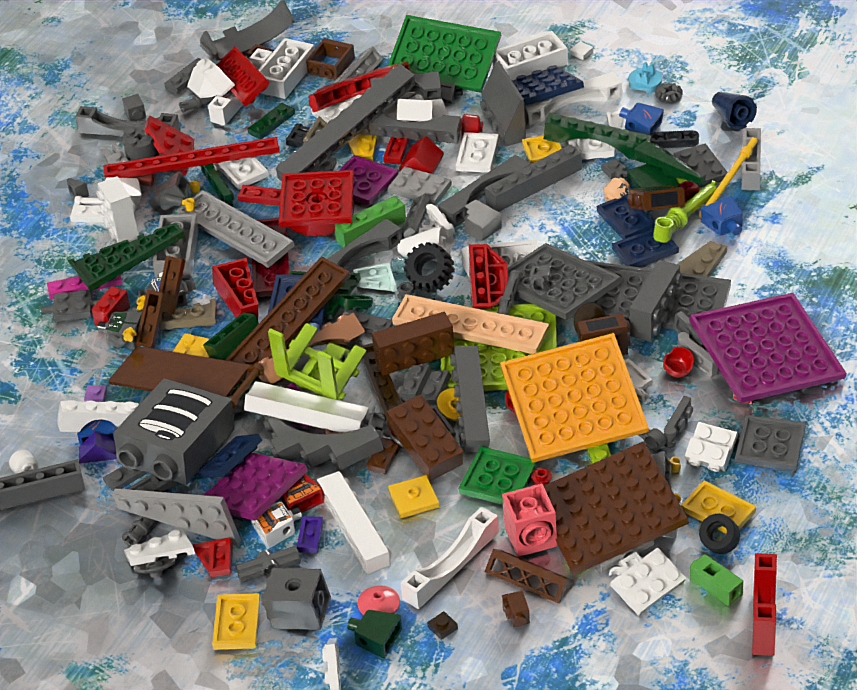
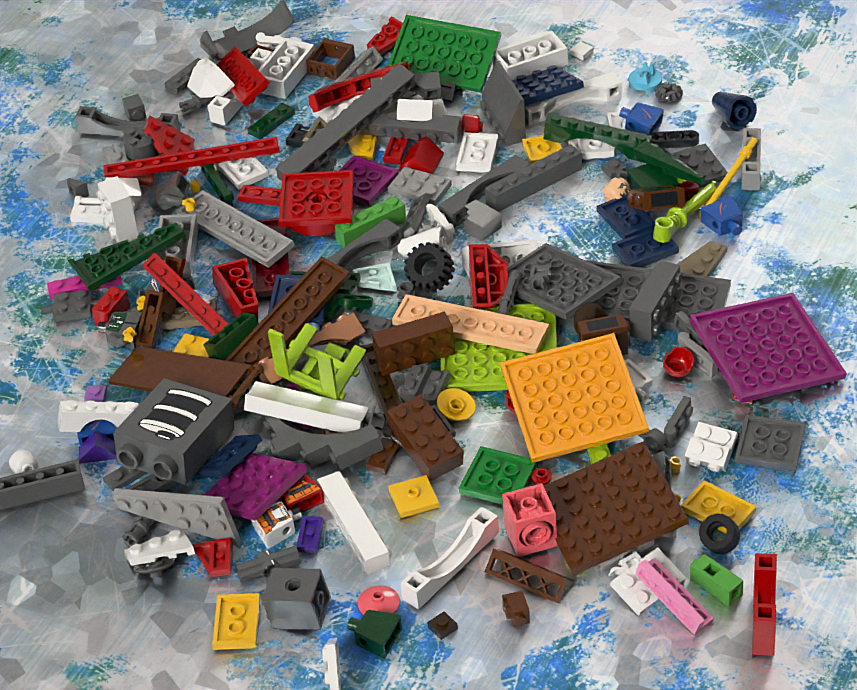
dark grey brick [450,346,490,453] -> none
none -> red plate [142,252,228,336]
none -> white plate [256,32,302,49]
none -> red wing [367,16,403,55]
none -> bright pink fence [635,558,714,635]

